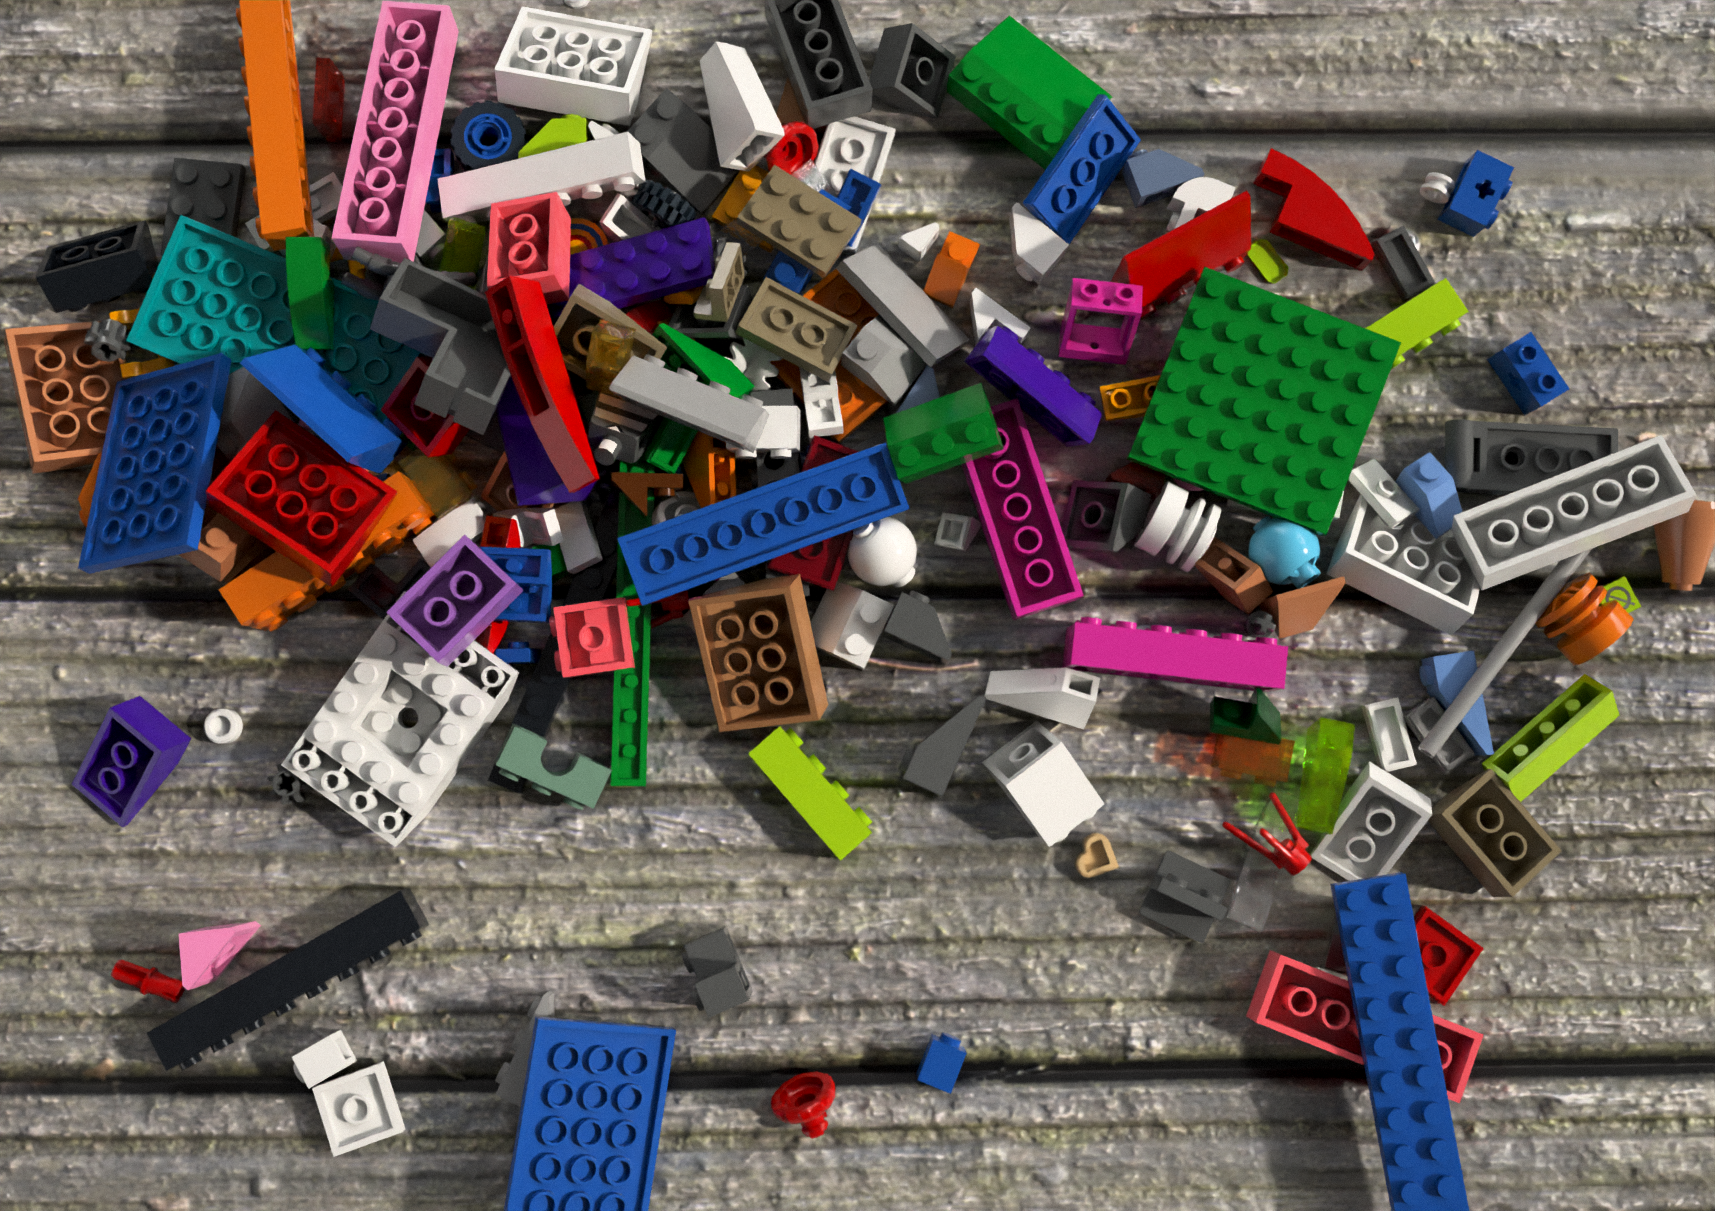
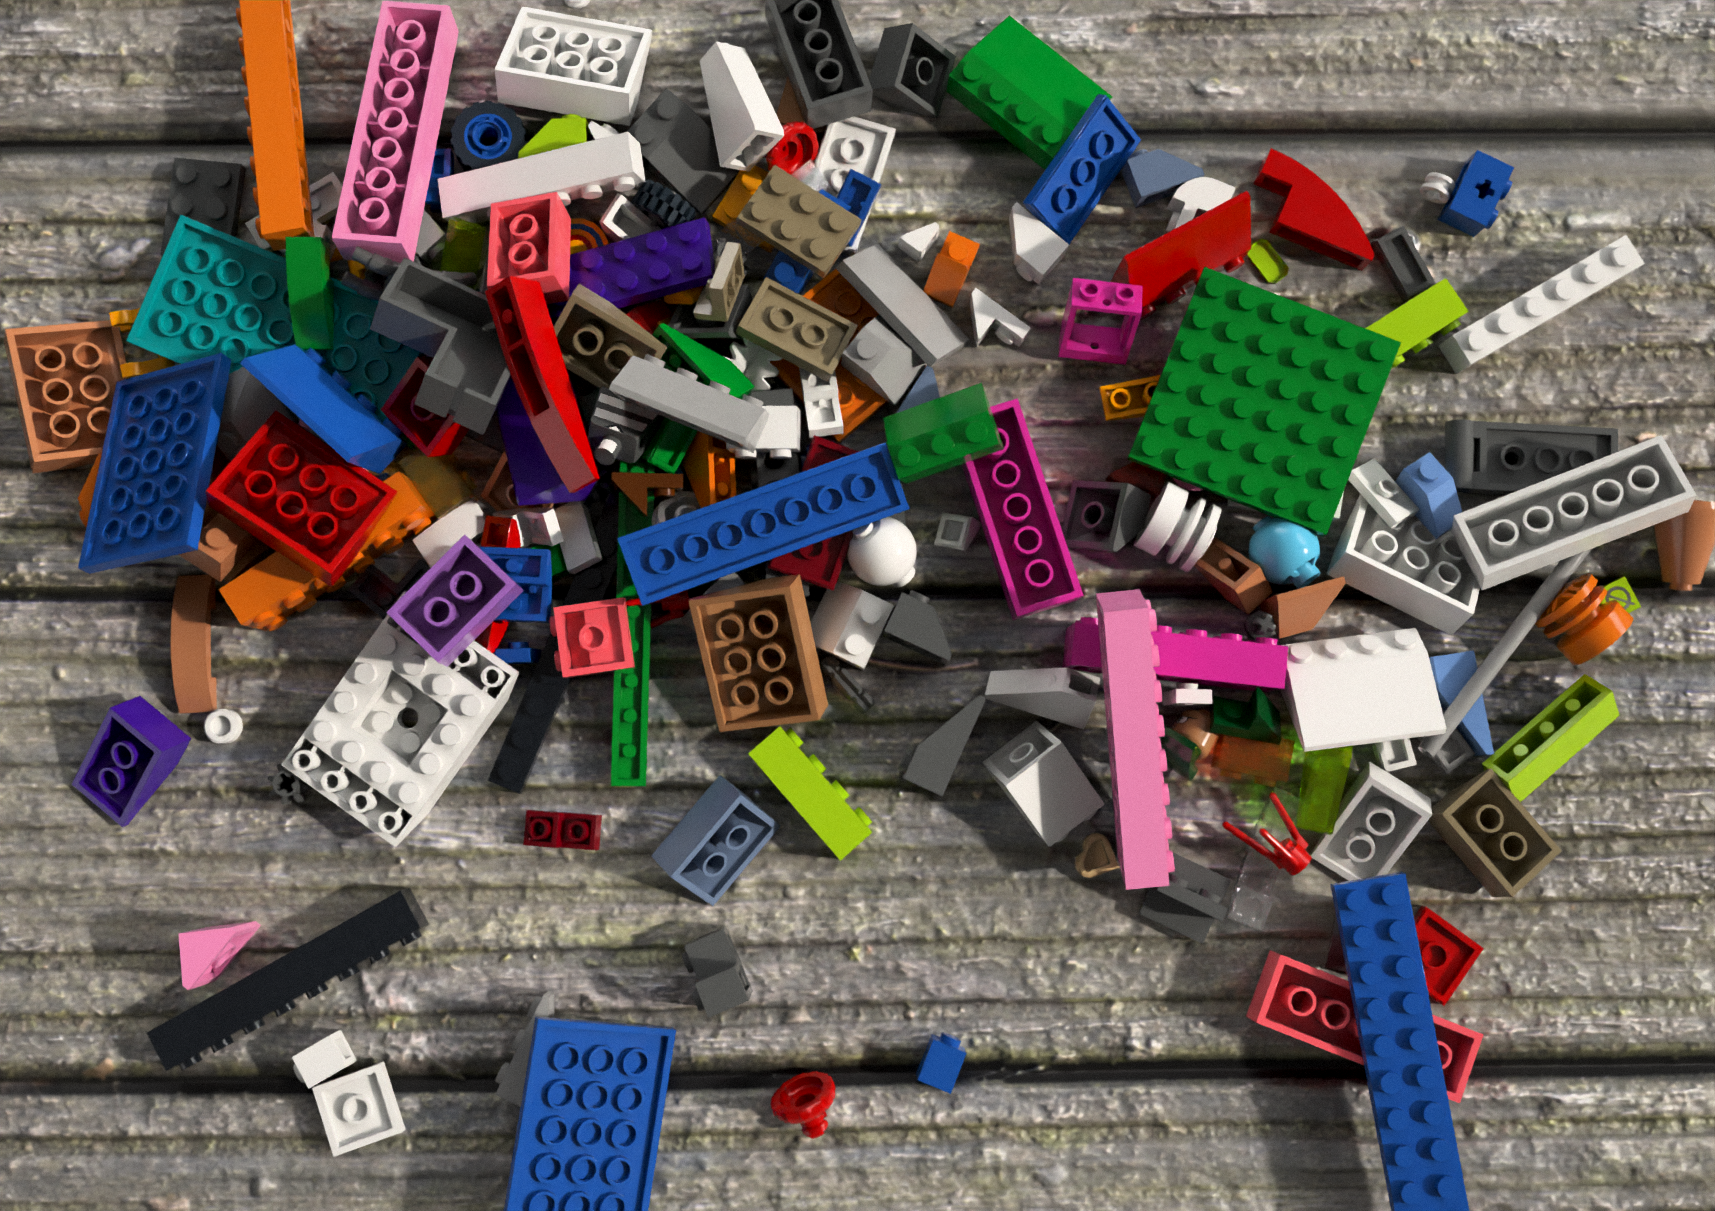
black slope [35,220,159,313] -> none
dark grey gear [84,319,132,362] -> none
red axle [111,960,185,1003] -> none
clear red plate [313,58,345,142] -> none
sand green arch [494,723,612,810] -> none
clear yellow slope [586,320,636,396] -> none
dark purple slope [964,326,1102,447] -> none
blue brick [1487,332,1570,416] -> none
none -> nougat slope [170,575,217,714]
none -> dark red slope [523,810,602,850]
none -> sand blue slope [651,775,781,906]
none -> dark grey axle [820,655,875,714]
none -> bright pink brick [1096,589,1175,890]
none -> dark green slope [1160,726,1202,781]
none -> white plate [1163,683,1212,707]
none -> medium nougat head [1171,709,1221,760]
none -> white slope [1281,628,1447,752]
none -> white brick [1439,235,1645,374]

